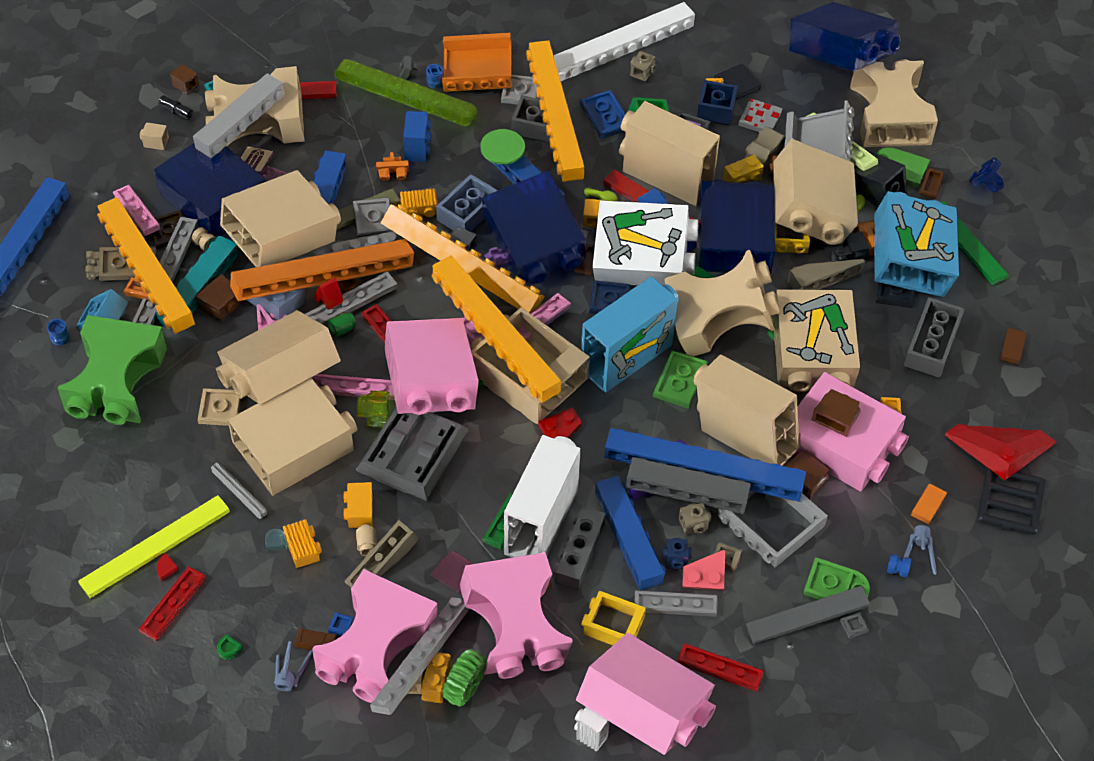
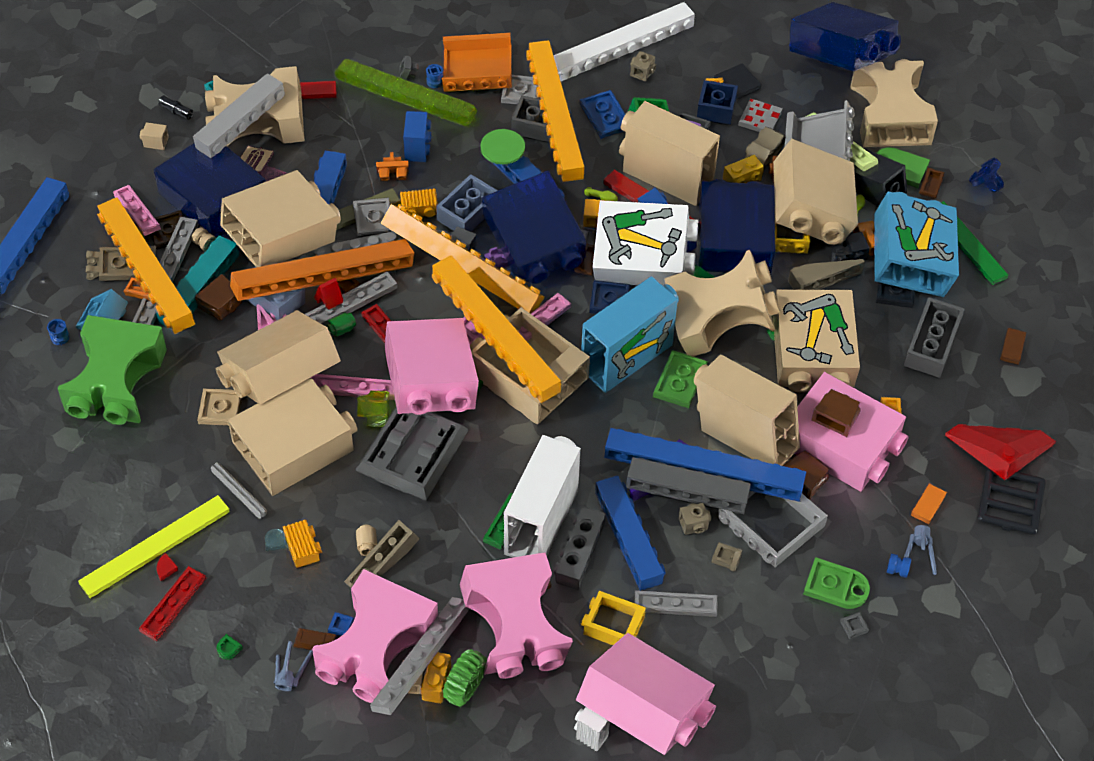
reddish brown brick [170,64,199,95] -> none
light orange brick [344,482,373,528] -> none
clear pink piece [431,550,472,594] -> none
red wing [538,408,582,439] -> none
dark blue brick [662,538,692,569] -> none
red tile [677,643,764,692] -> none
coral wing [682,550,725,591] -> none
dark grey tile [745,586,870,644] -> none

